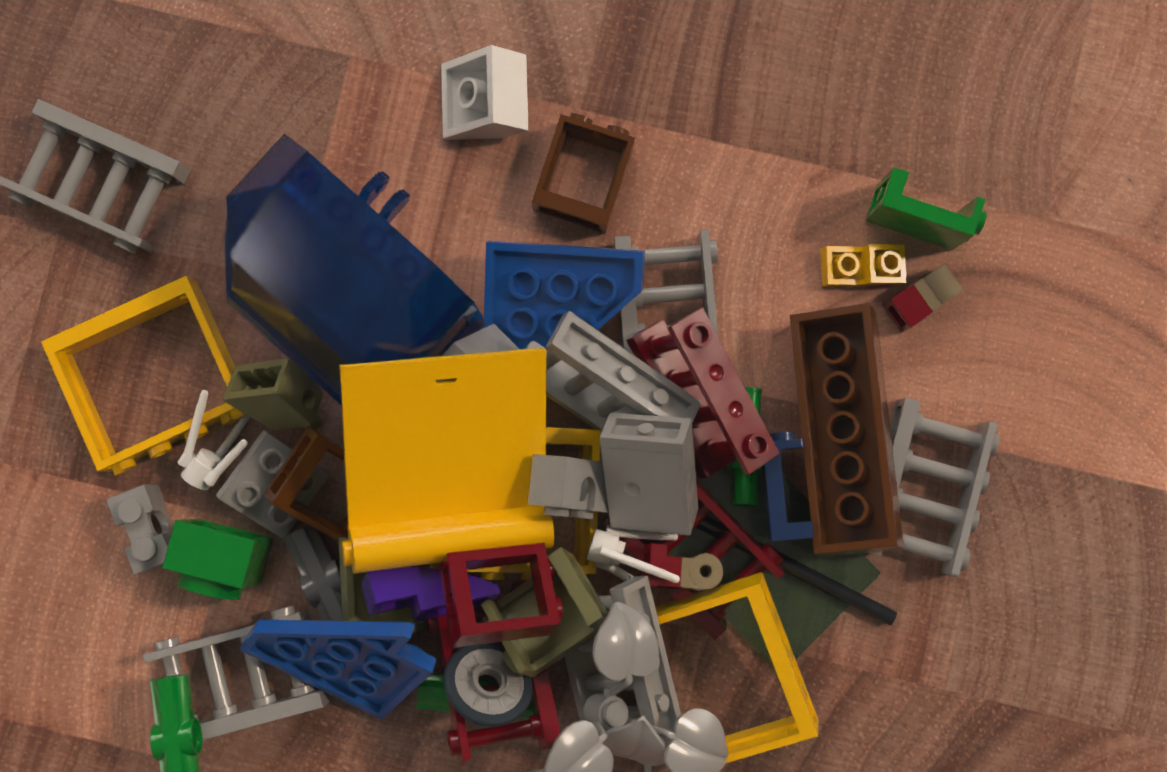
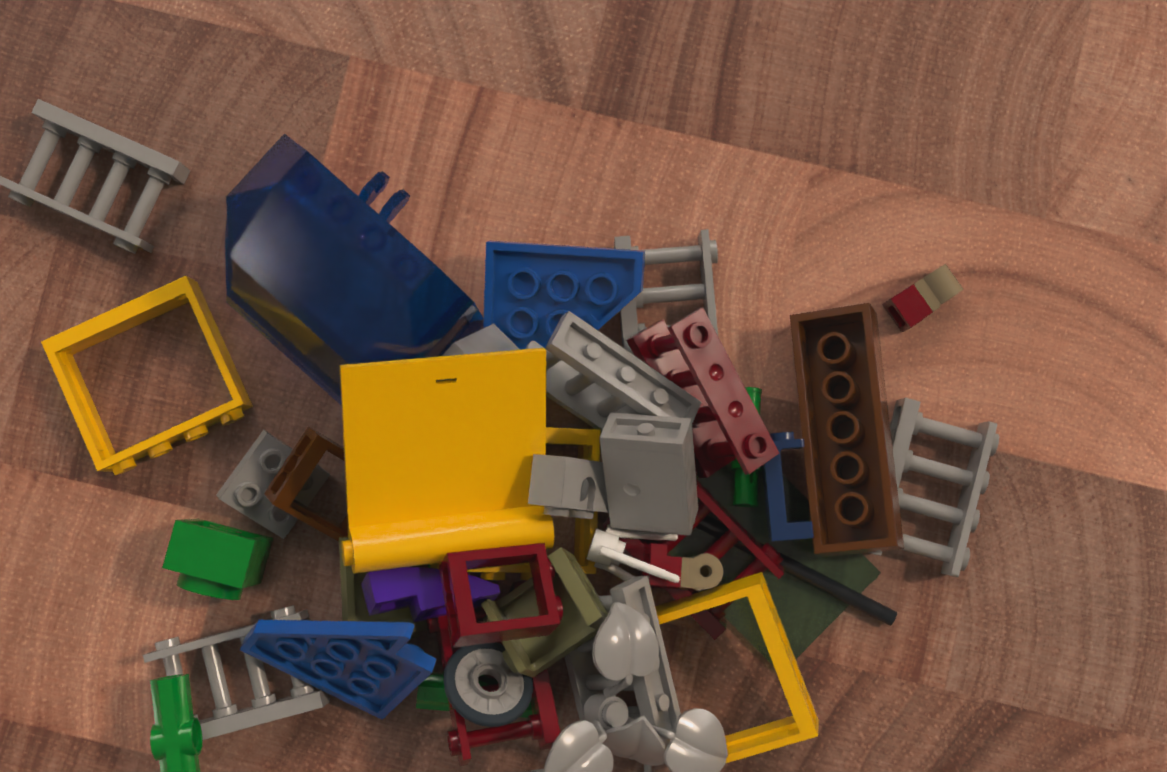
light grey brick [106,485,174,575] -> none
white plant [177,390,251,490] -> none
olive torso [223,358,323,430] -> none
dark grey piece [283,525,342,621] -> none
white slope [441,45,528,140] -> none
reddish brown window [532,113,635,233] -> none
yellow slope [820,244,906,287] -> none
green panel [865,167,987,250] -> none

